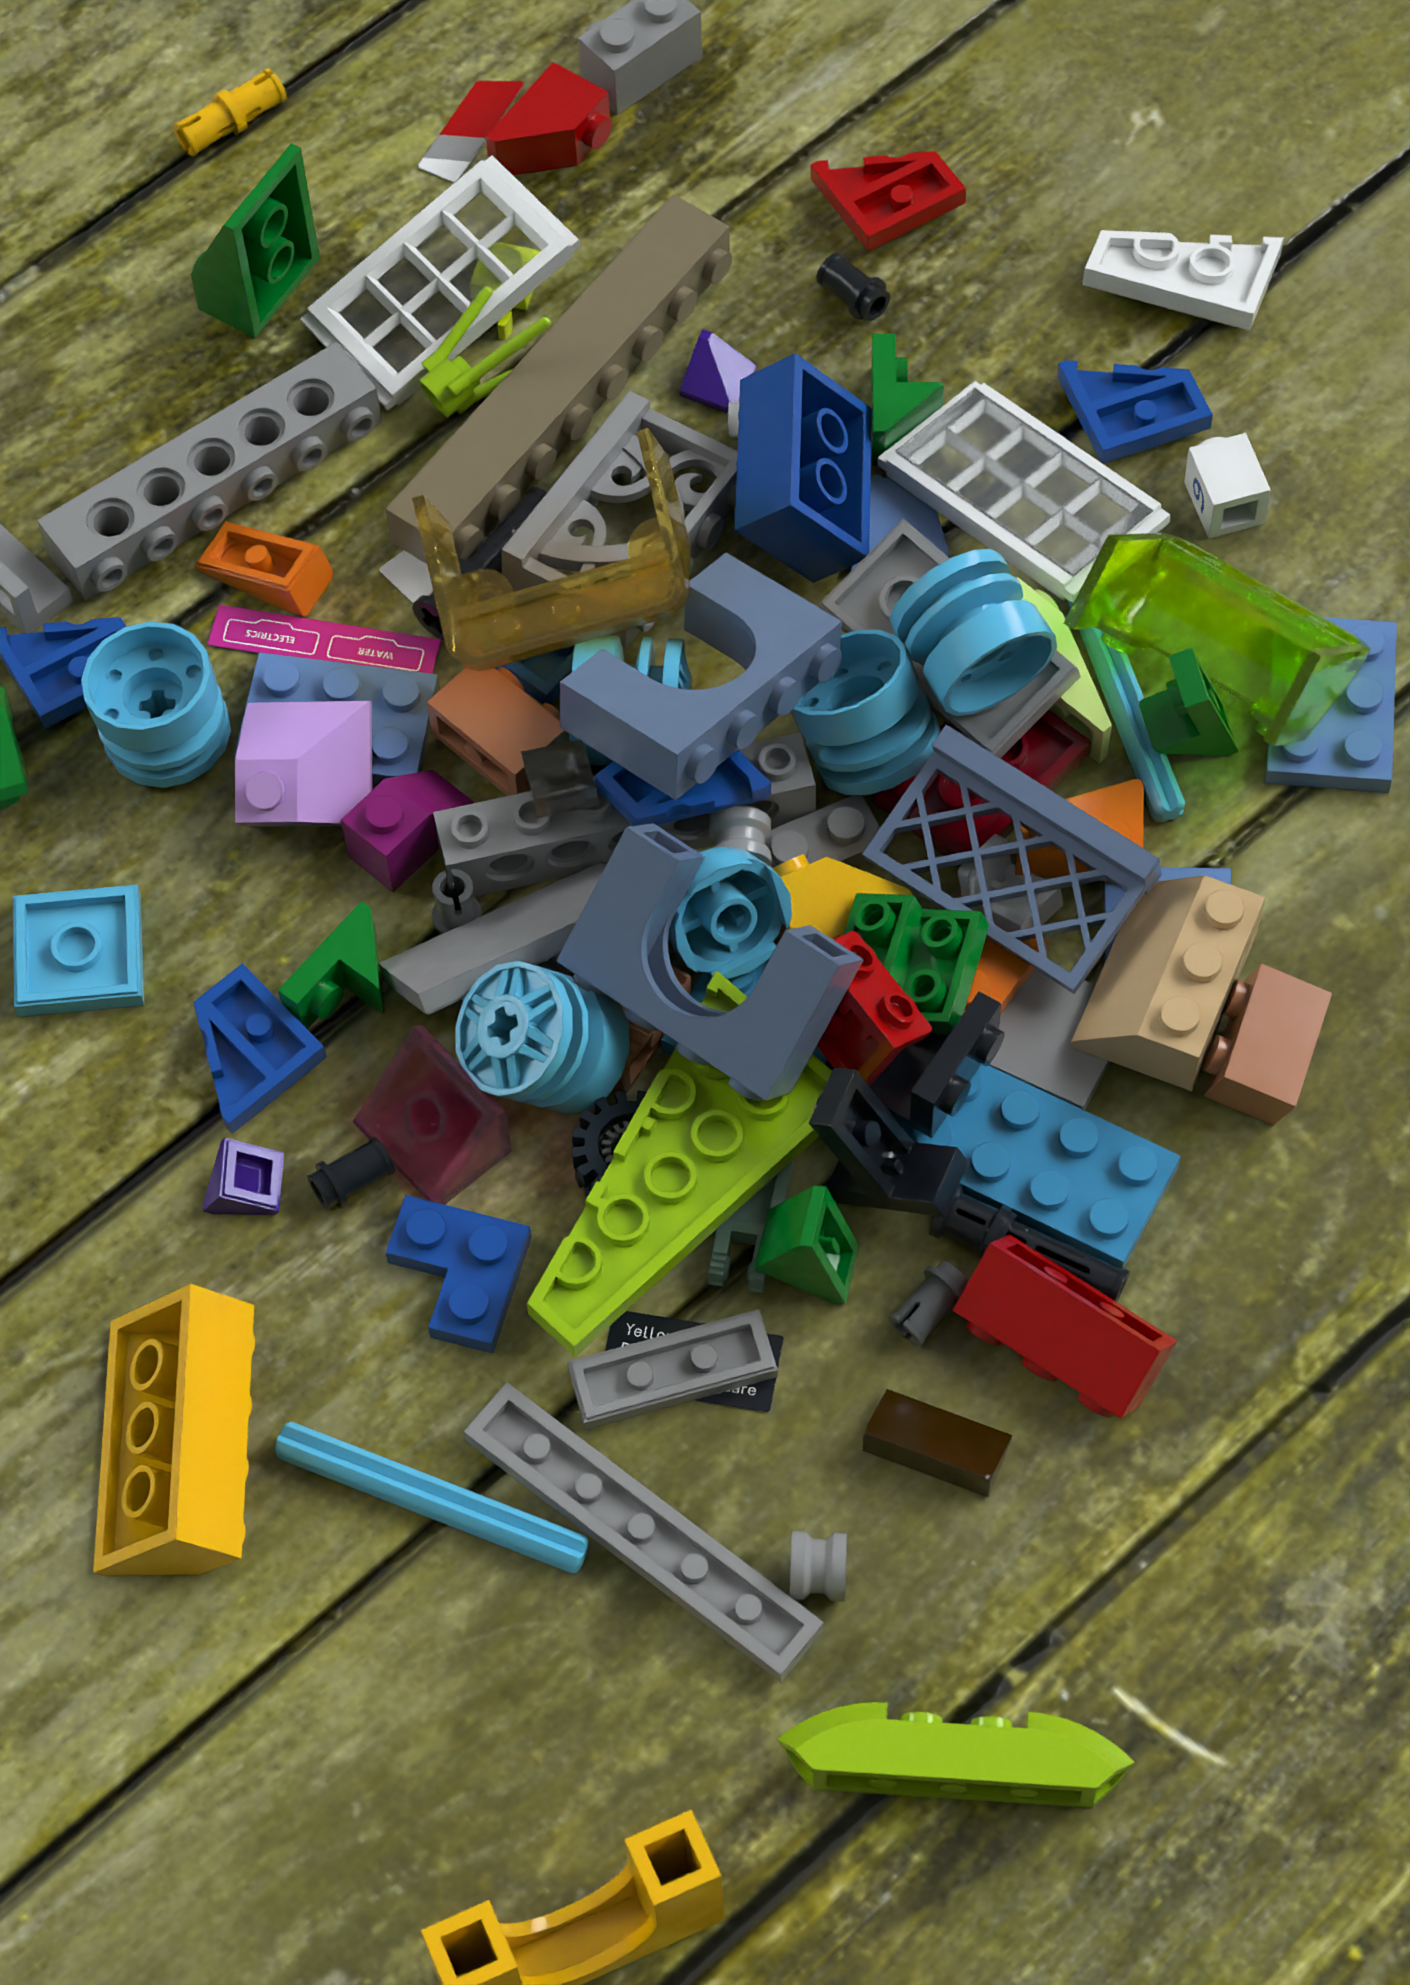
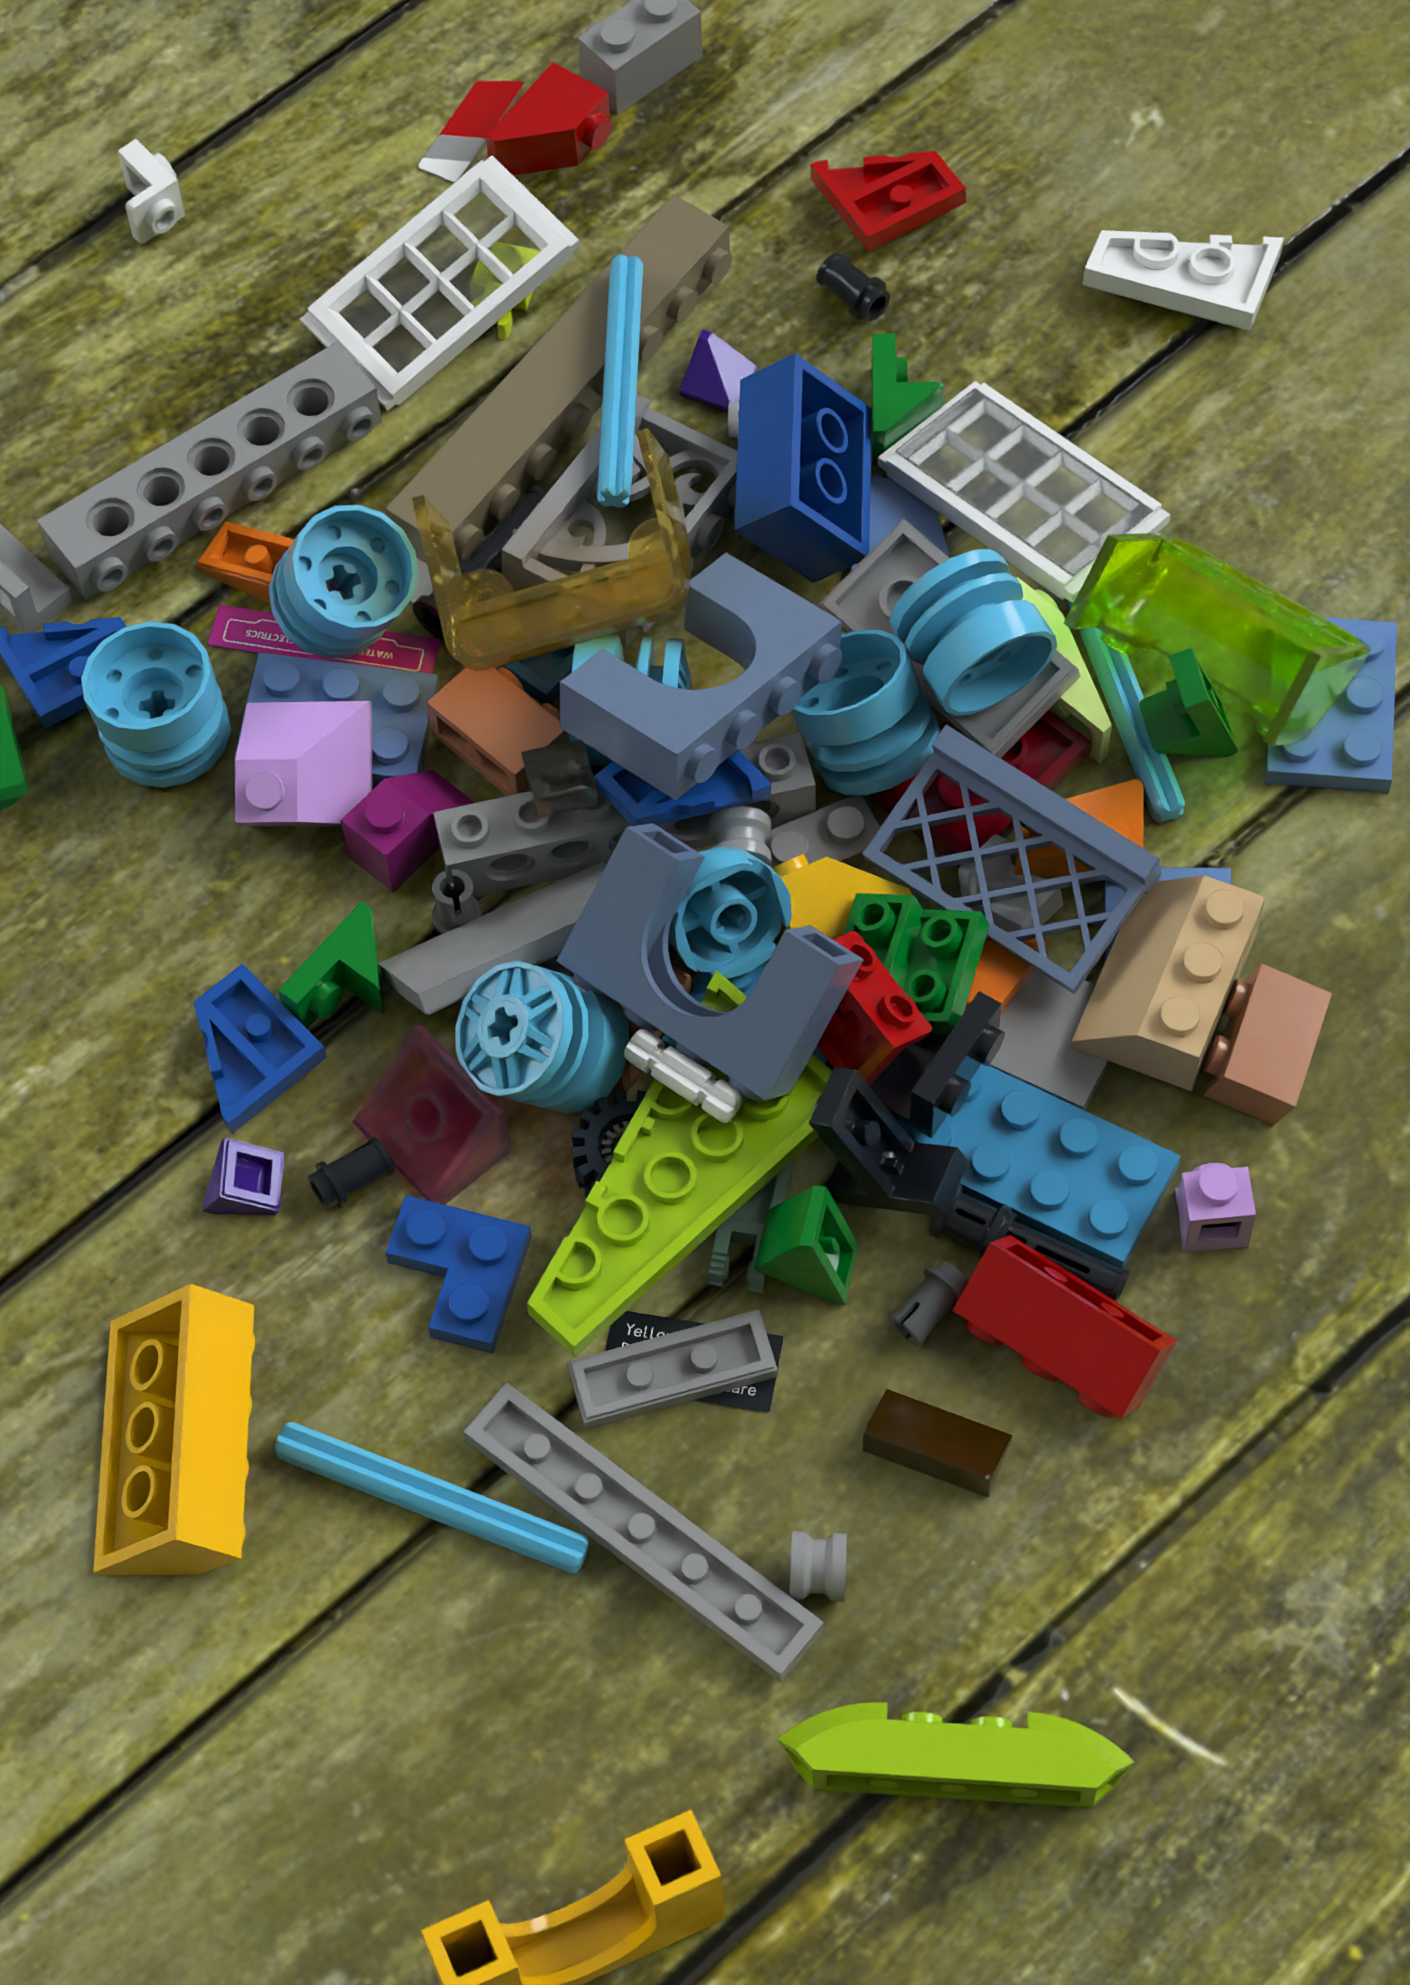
medium azure tile [13,885,144,1017] -> none
yellow pin [173,68,287,156] -> none
green slope [191,143,320,338] -> none
lime plant [418,286,551,417] -> none
blue wing [1057,360,1213,464] -> none
white brick [1184,433,1271,539] -> none
none -> white bracket [118,139,185,244]
none -> medium azure wheel [269,505,419,658]
none -> medium azure axle [597,254,643,508]
none -> white axle [624,1029,744,1123]
none -> lavender brick [1174,1163,1256,1253]

